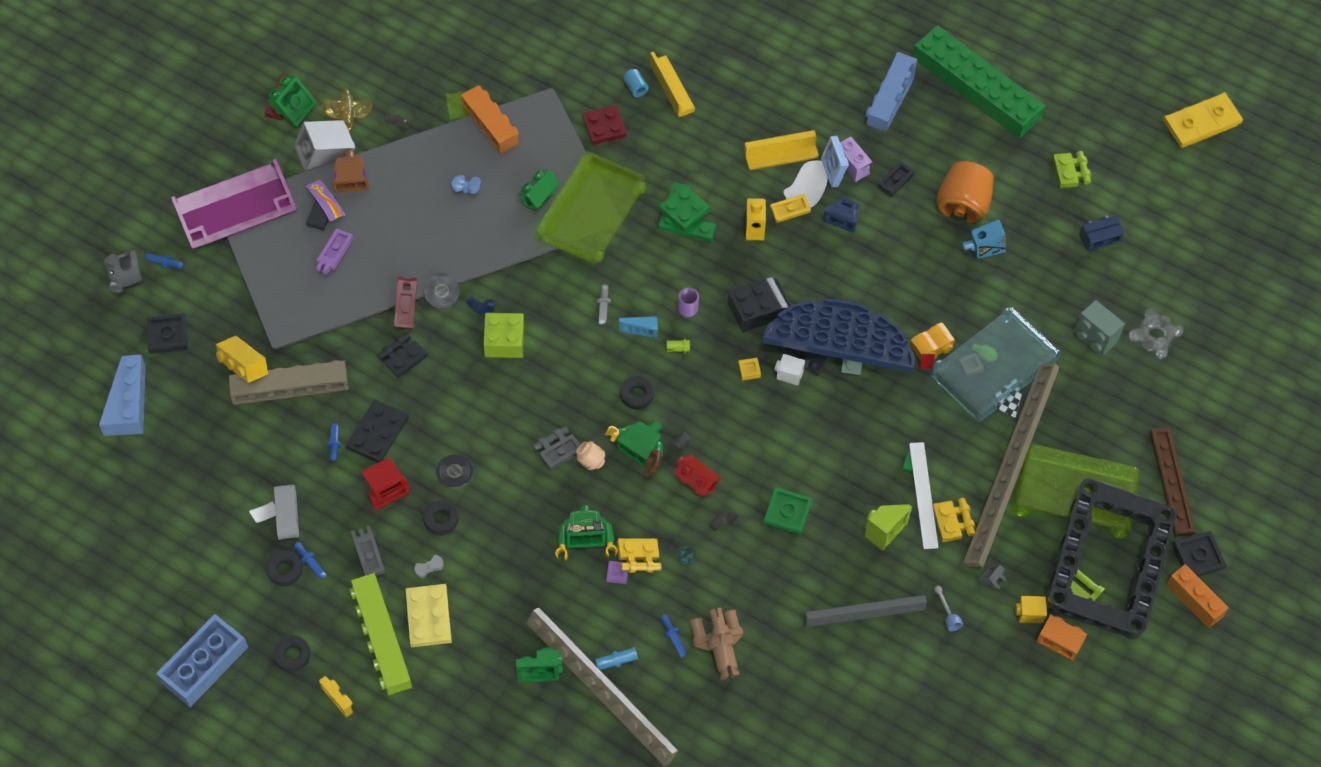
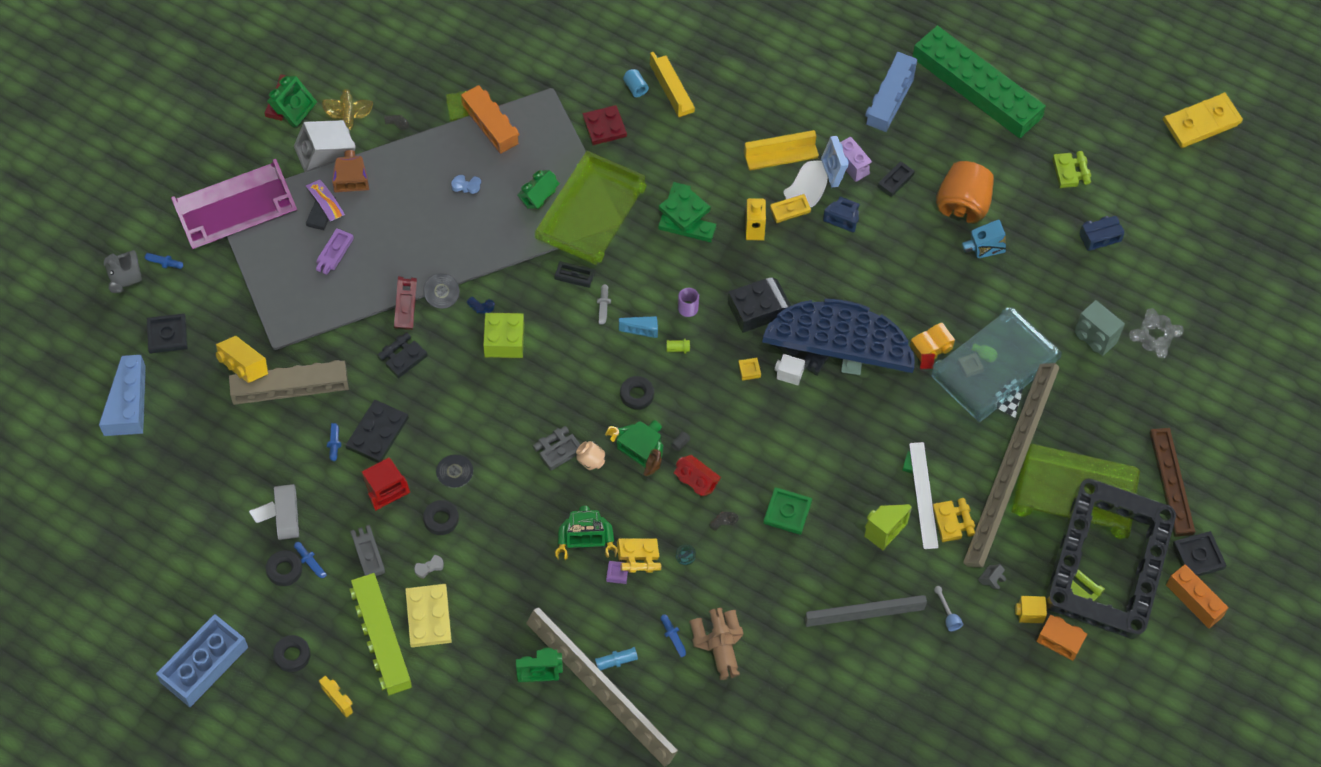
none -> black tile [554,261,595,288]

